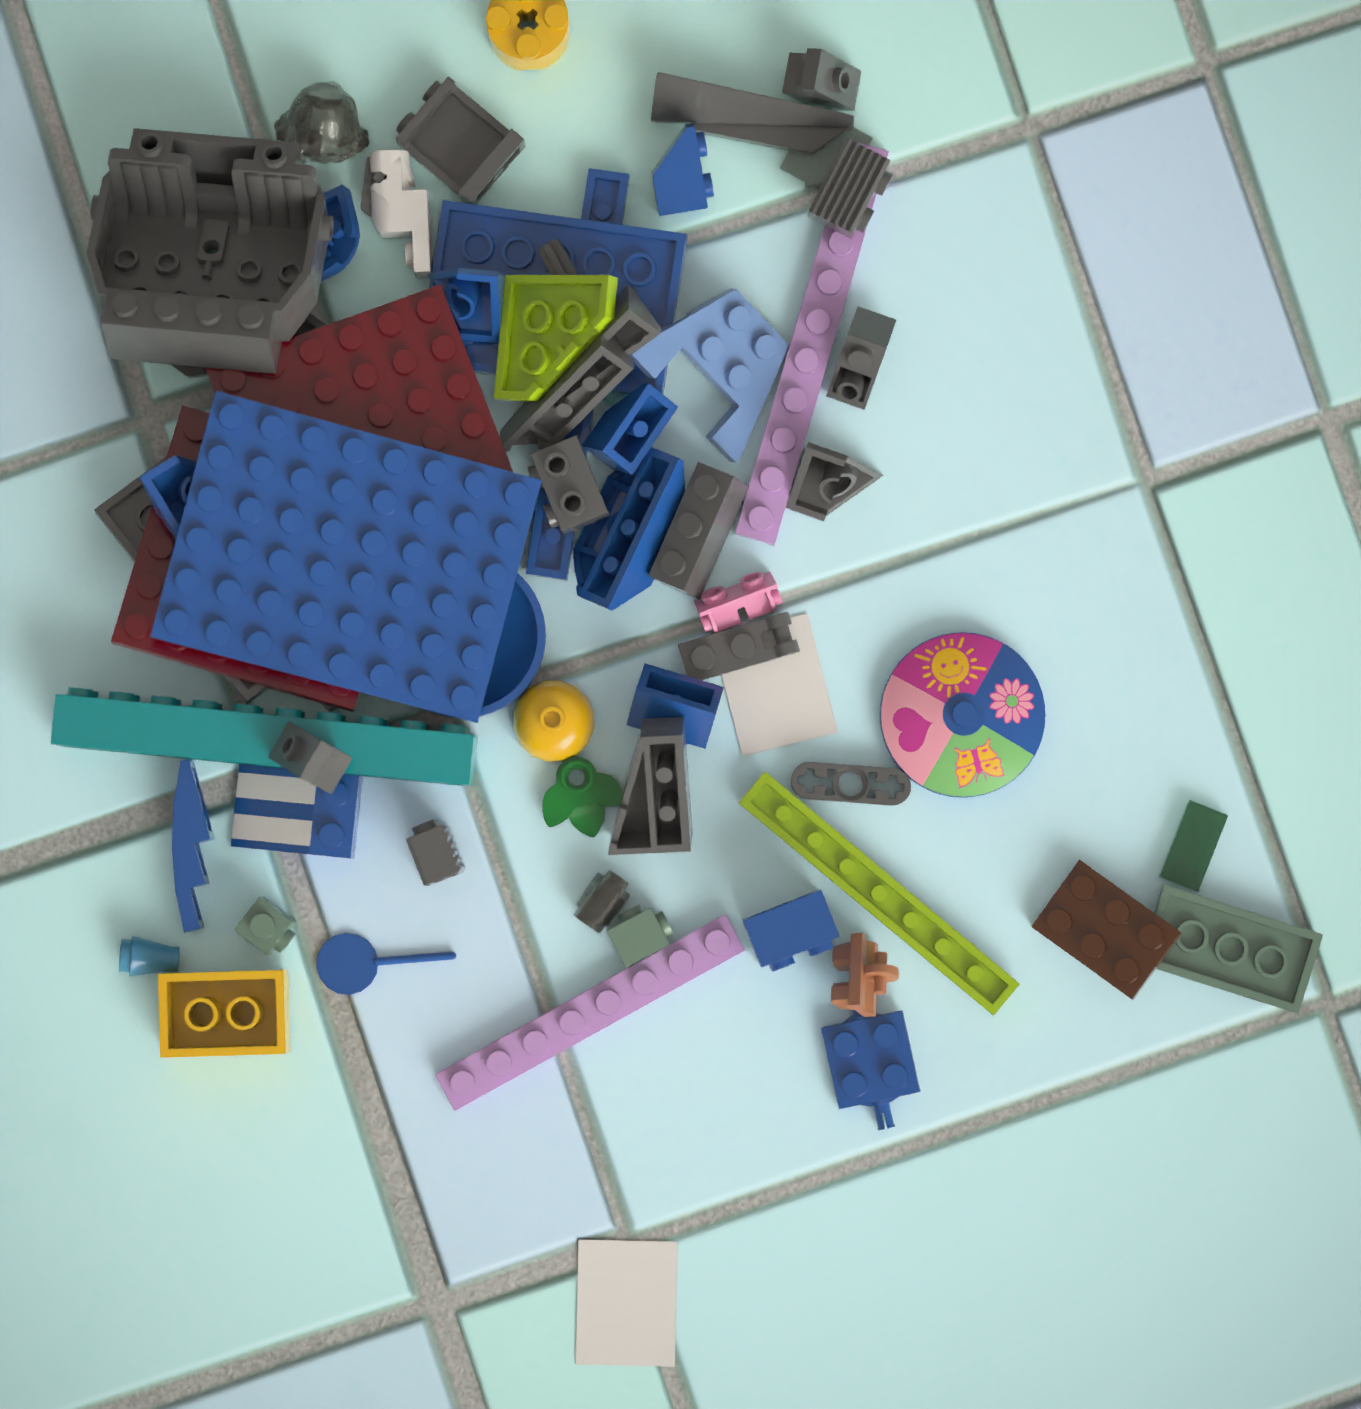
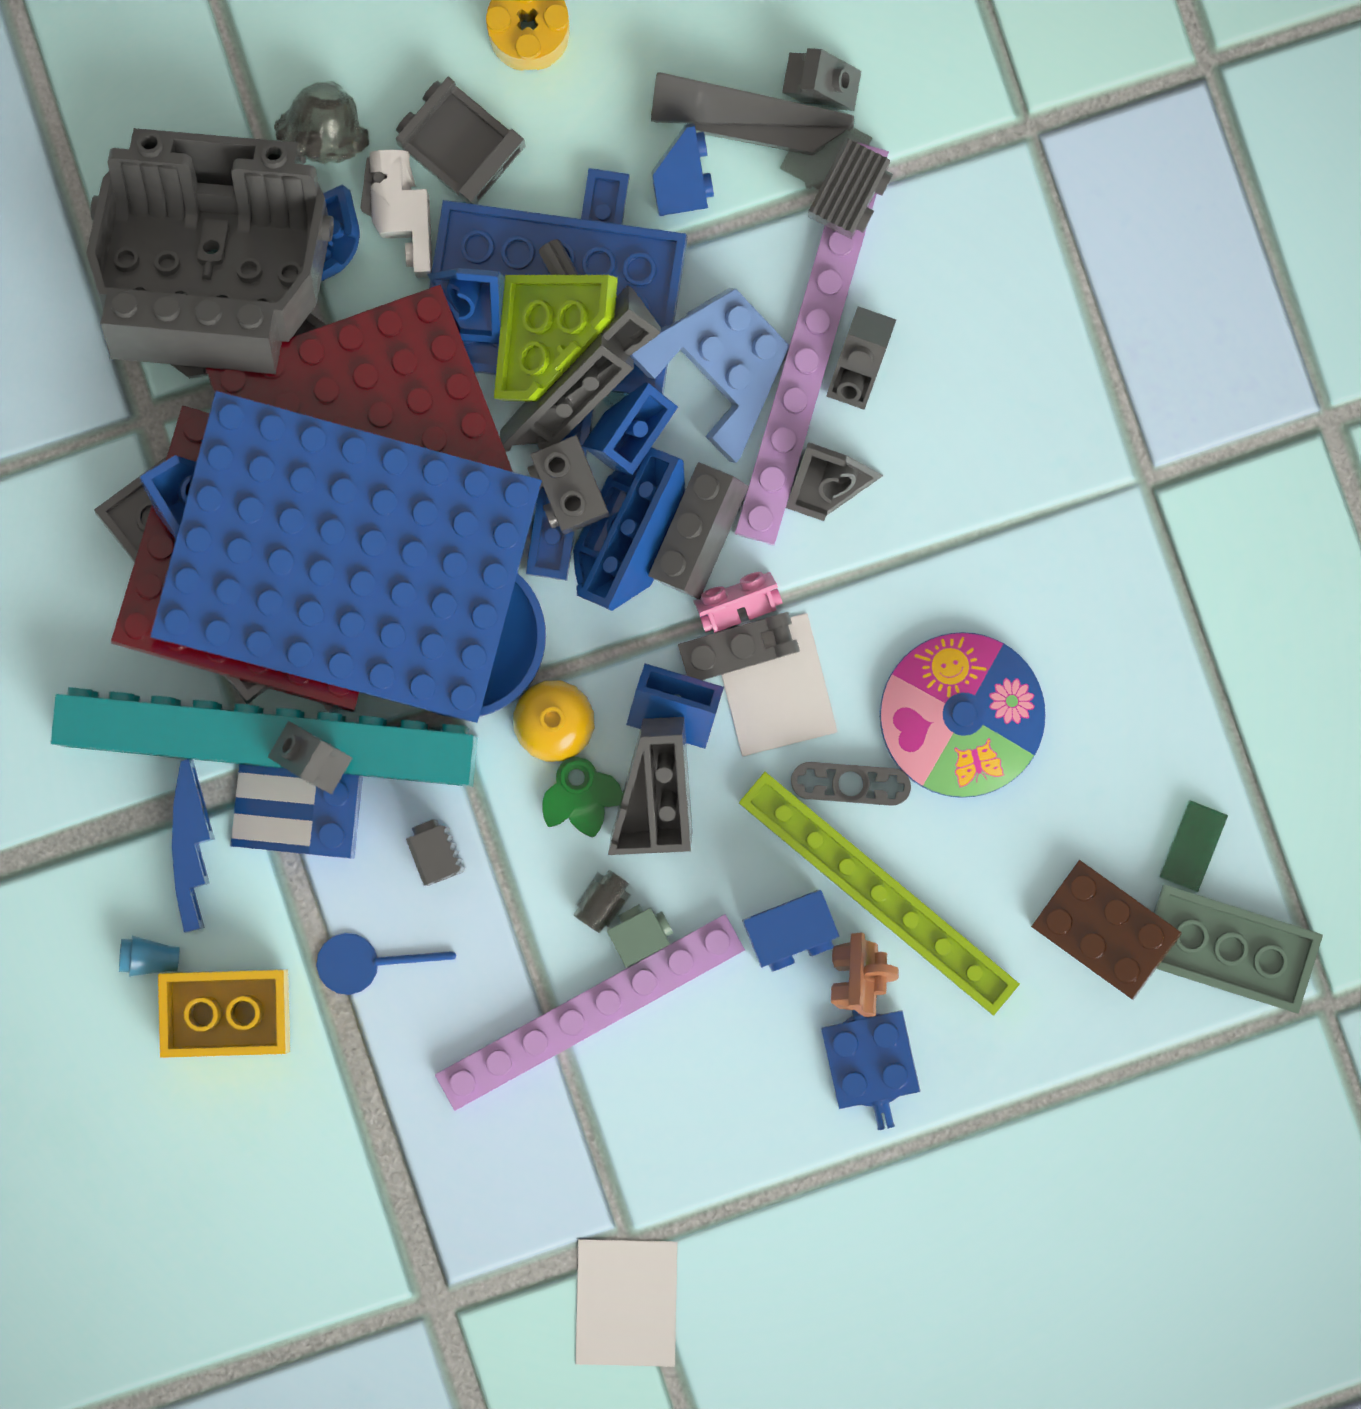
sand green brick [234,897,297,955] -> none

